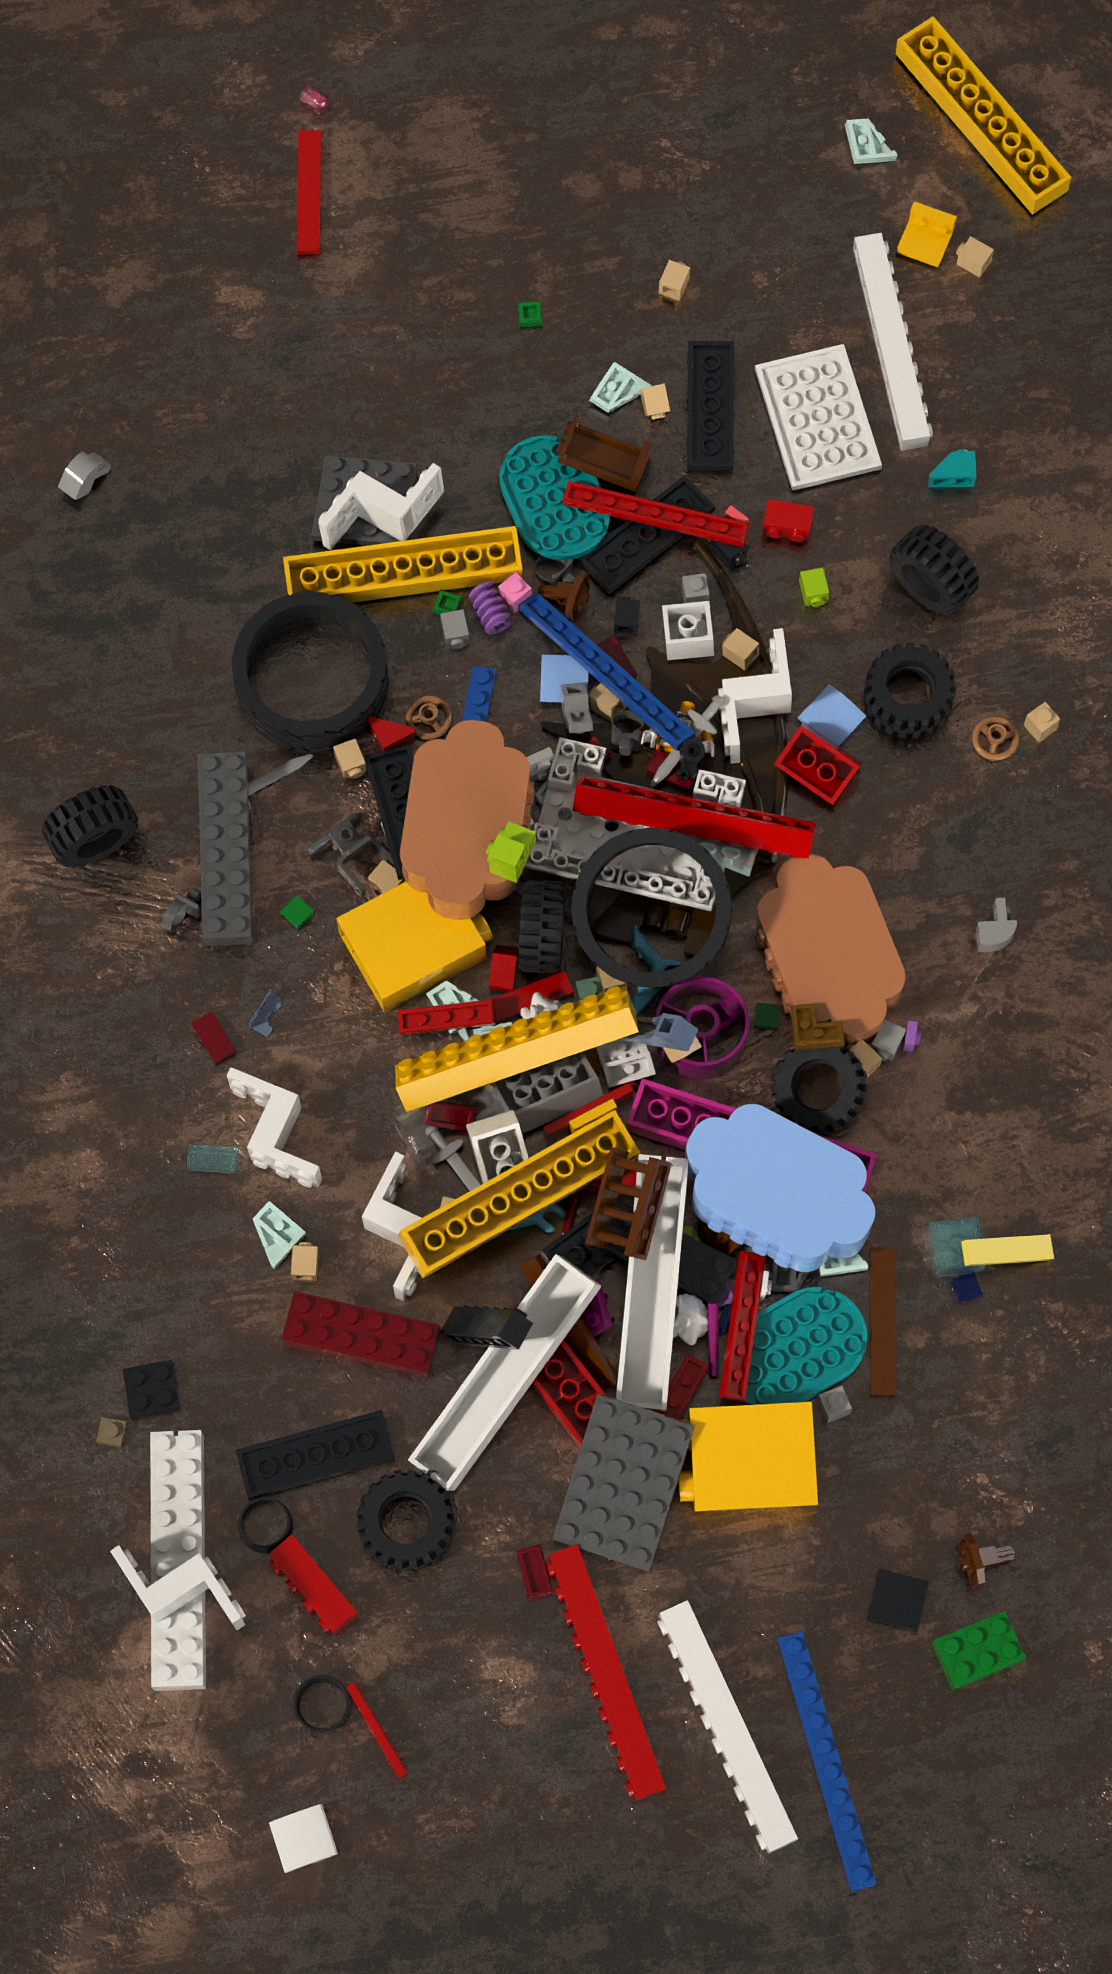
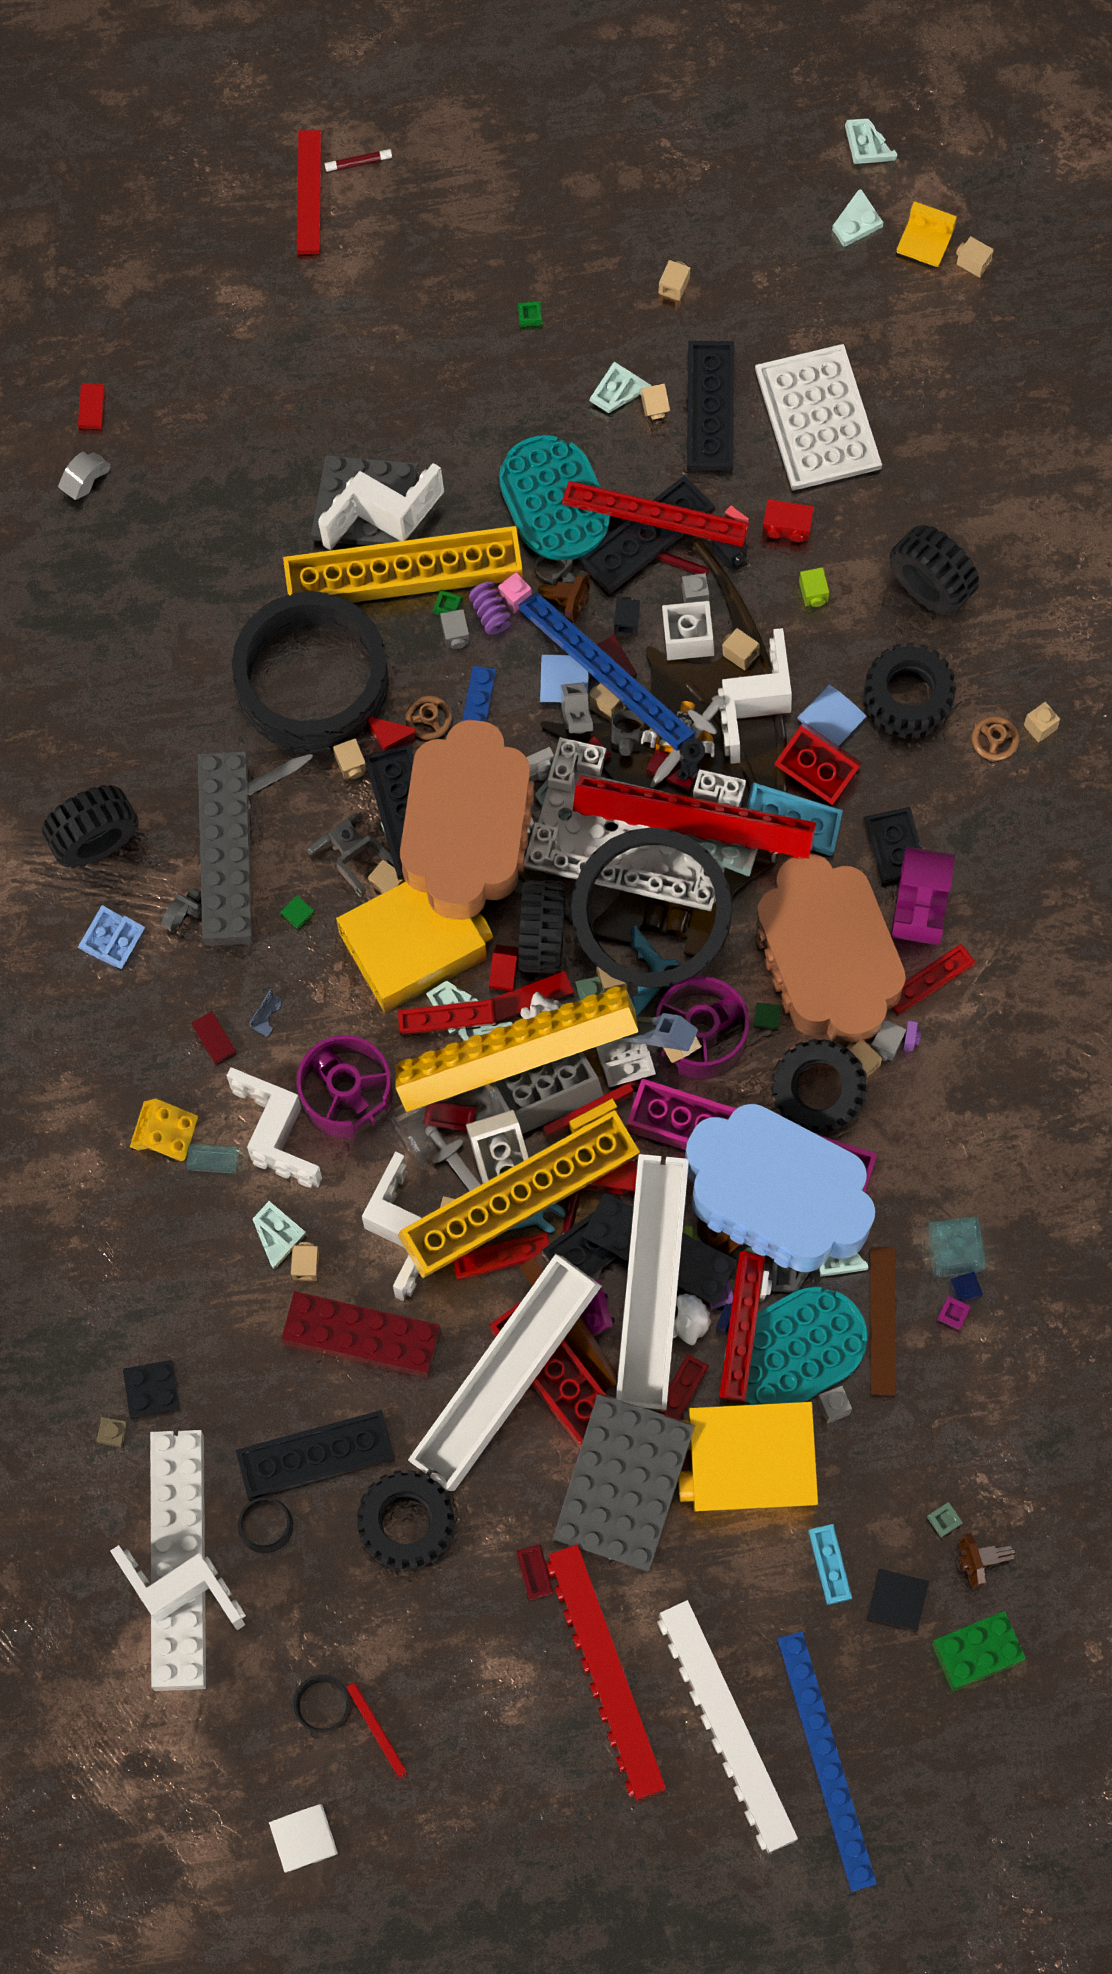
red brick [268,1534,358,1635] -> none
clear pink bush [300,84,329,114] -> none
black brick [440,1305,533,1350] -> none
lime brick [486,821,536,883] -> none
reddish brown panel [556,415,653,492] -> none
reddish brown fence [585,1147,672,1260] -> none
magenta bar [708,1301,719,1377] -> none
pearl gold tile [791,1004,845,1050] -> none
white brick [853,233,933,451] -> none
yellow brick [895,16,1072,215] -> none
teal slope [928,449,977,488] -> none
light yellow tile [961,1234,1054,1266] -> none
light grey brick [976,898,1017,952] -> none
none -> light blue slope [77,905,145,969]
none -> red tile [78,384,105,429]
none -> yellow bracket [130,1099,198,1161]
none -> magenta animal [297,1035,393,1138]
none -> dark red bar [324,149,392,172]
none -> red tile [453,1232,550,1281]
none -> dark red bar [655,552,709,577]
none -> medium azure tile [746,783,843,856]
none -> medium azure tile [808,1524,852,1605]
none -> light aqua wing [832,189,883,247]
none -> black tile [863,807,922,885]
none -> magenta animal [891,846,955,945]
none -> red tile [892,944,976,1017]
none -> sand green plate [927,1502,963,1538]
none -> magenta plate [937,1296,971,1330]

